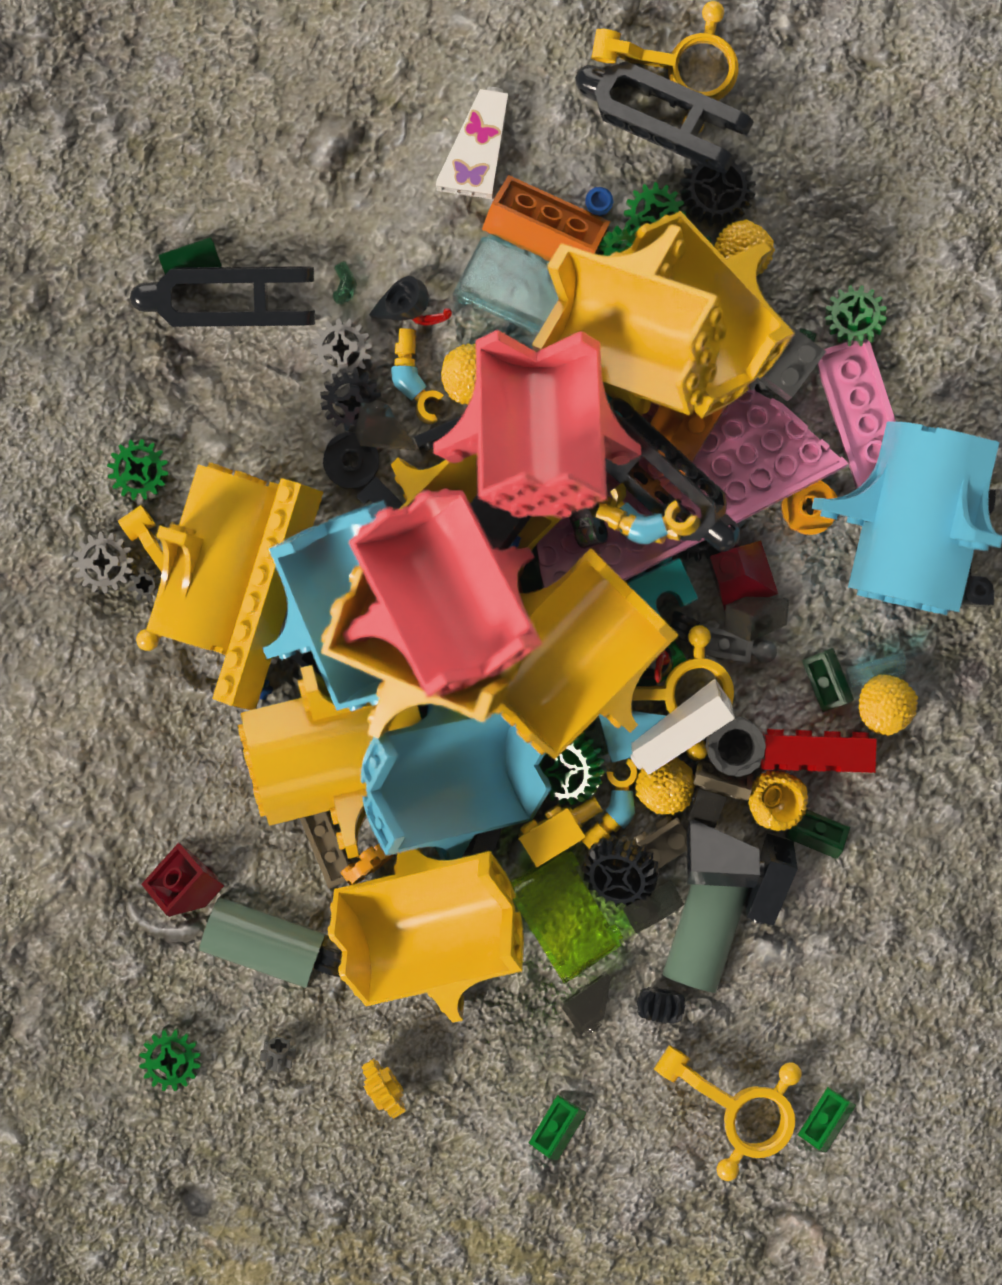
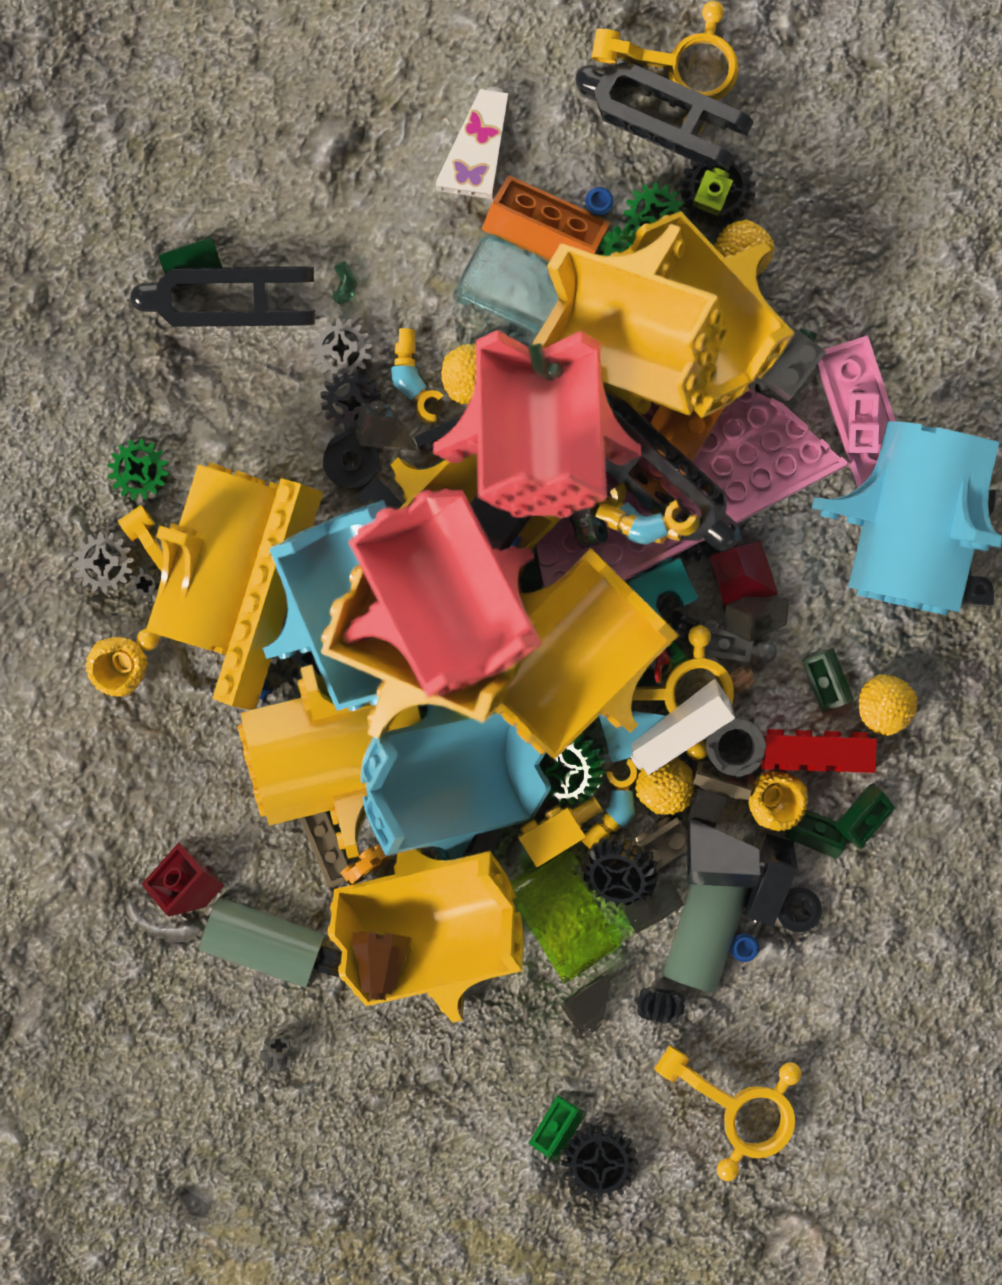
green gear [139,1028,202,1091] -> none
yellow gear [361,1058,406,1119] -> none
black piece [369,276,452,326] -> none
light orange plate [781,480,837,535] -> none
green slope [798,1087,856,1153] -> none
green gear [825,285,887,346] -> none
clear light blue slope [846,653,906,688] -> none
none -> yellow hair [85,637,148,697]
none -> reddish brown cone [352,932,412,1000]
none -> arm [527,343,563,380]
none -> black gear [561,1123,638,1202]
none -> lime brick [692,168,733,216]
none -> medium nougat plate [730,667,755,693]
none -> blue plate [730,933,759,962]
none -> black gear [778,887,822,932]
none -> dark green slope [835,785,895,850]
none -> bright pink slope [848,393,879,453]

